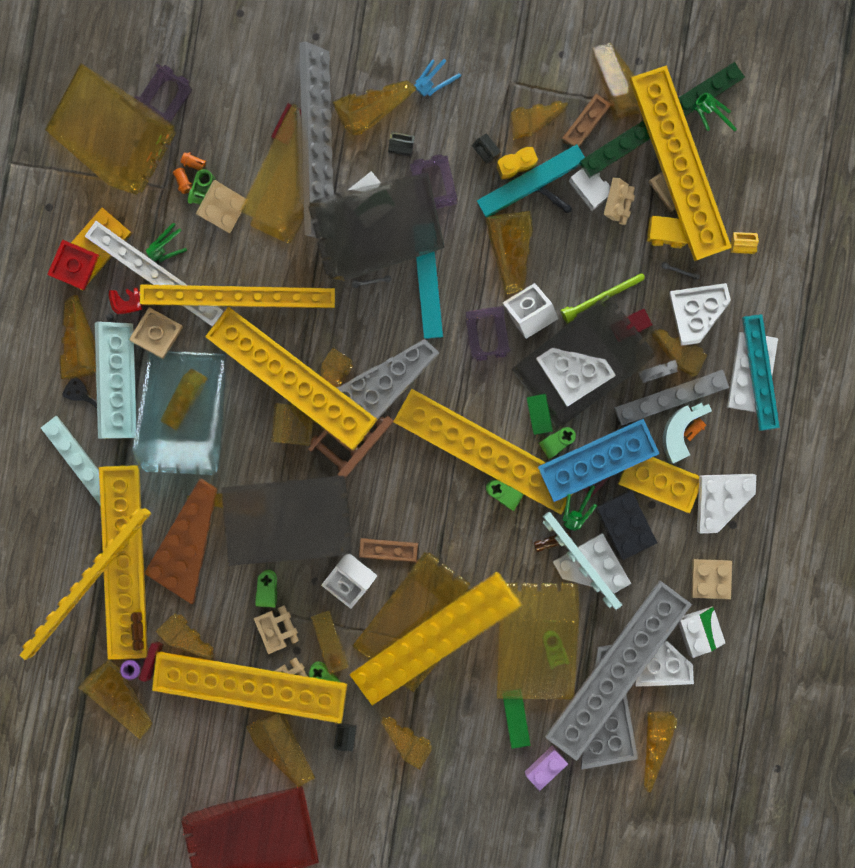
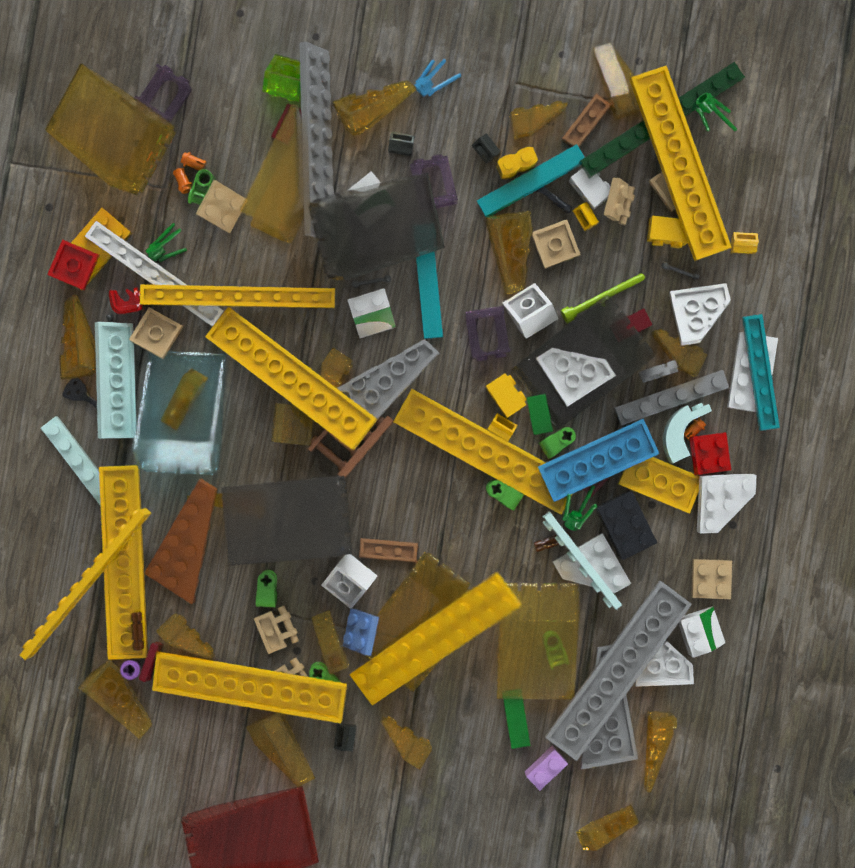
none -> clear neon green slope [262,54,301,102]
none -> medium blue plate [343,608,379,656]
none -> white slope [348,288,396,338]
none -> yellow brick [485,373,527,418]
none -> yellow piece [487,413,518,441]
none -> tan plate [531,219,581,269]
none -> yellow piece [572,202,599,231]
none -> clear yellow slope [576,805,639,851]
none -> red plate [689,432,731,475]

